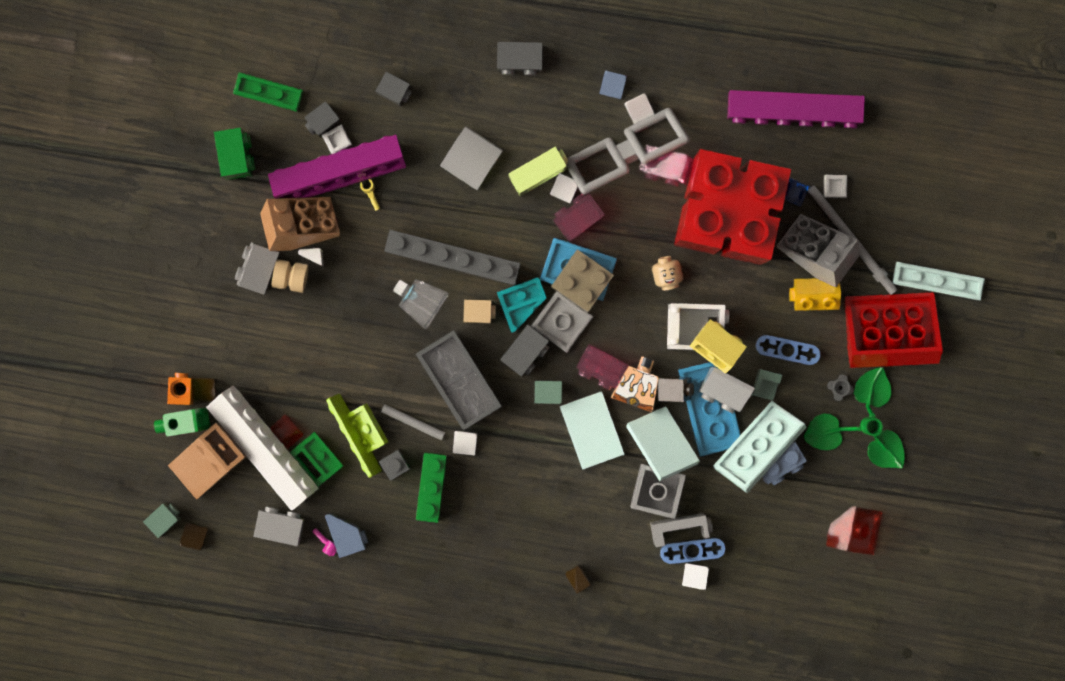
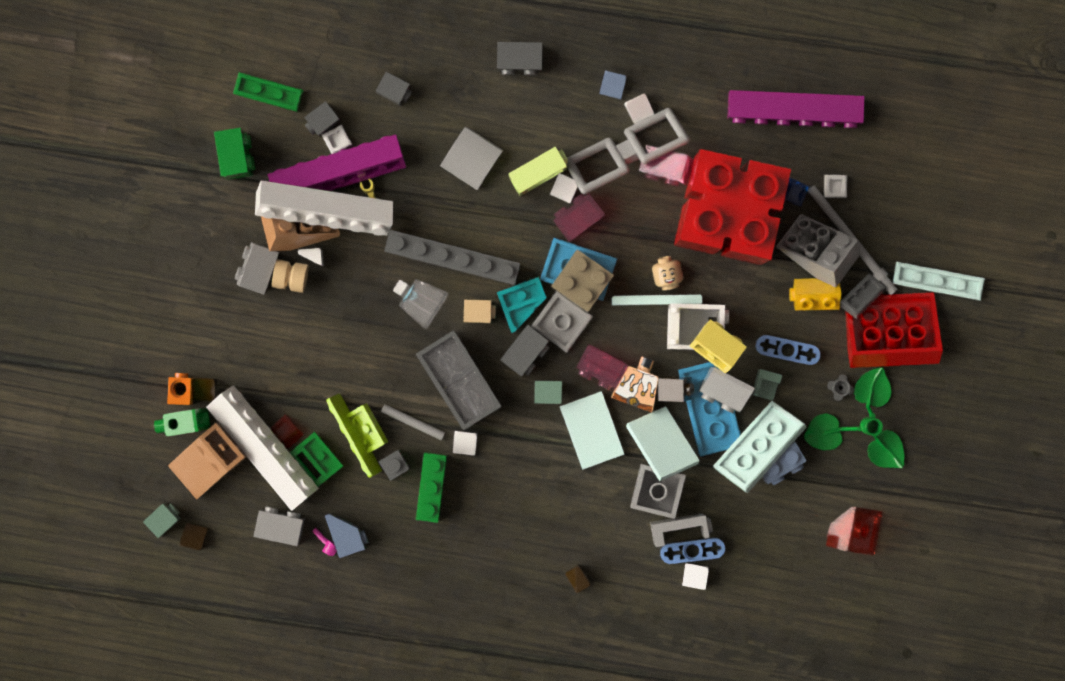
none -> white brick [255,181,393,236]
none -> light aqua tile [612,295,702,306]
none -> dark grey plate [840,274,886,319]

